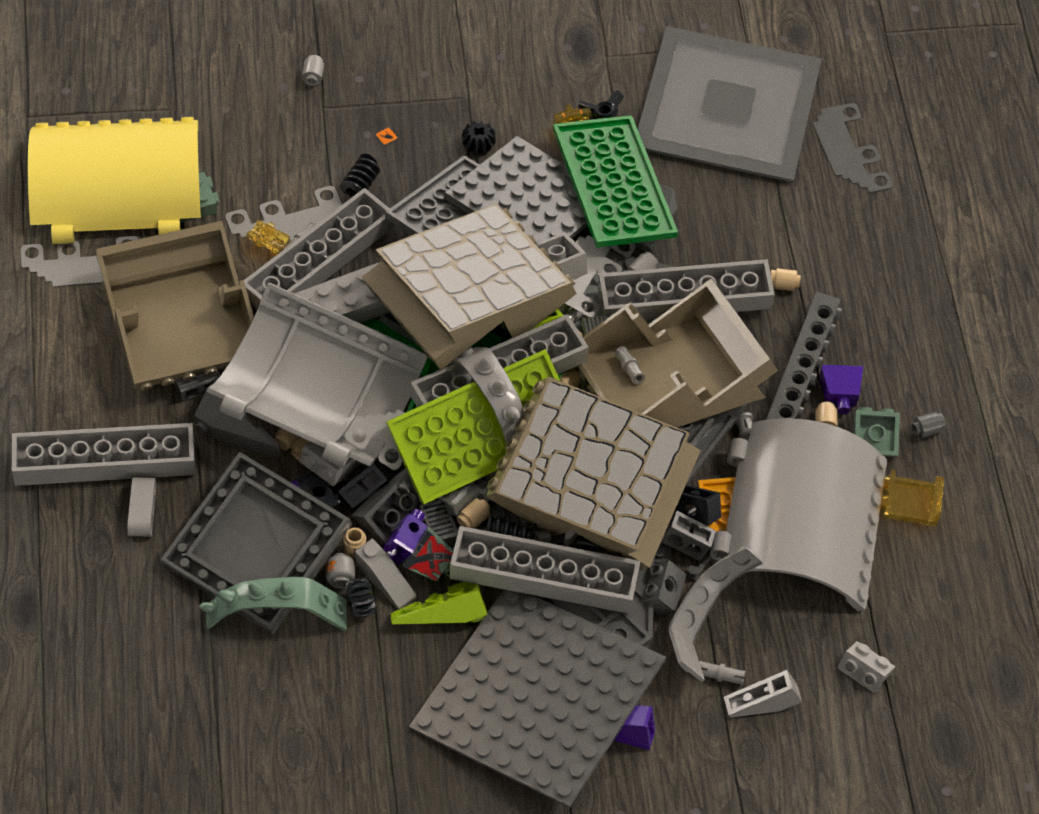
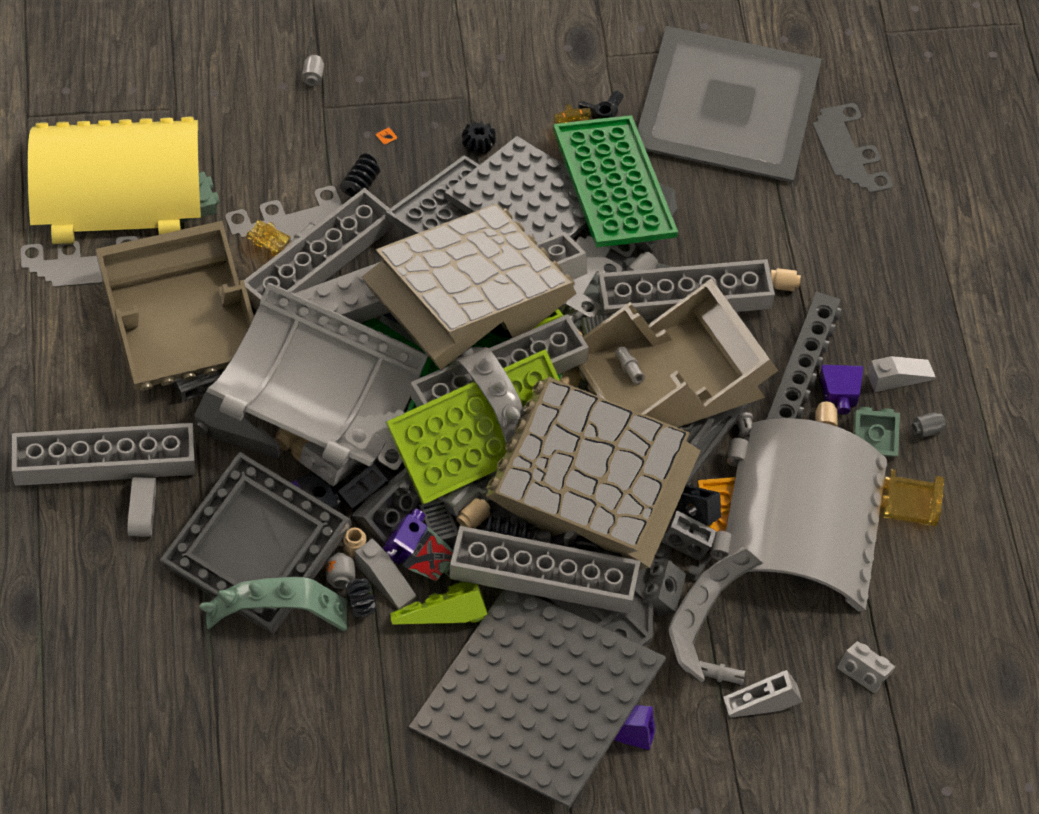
none -> light grey slope [867,356,936,392]

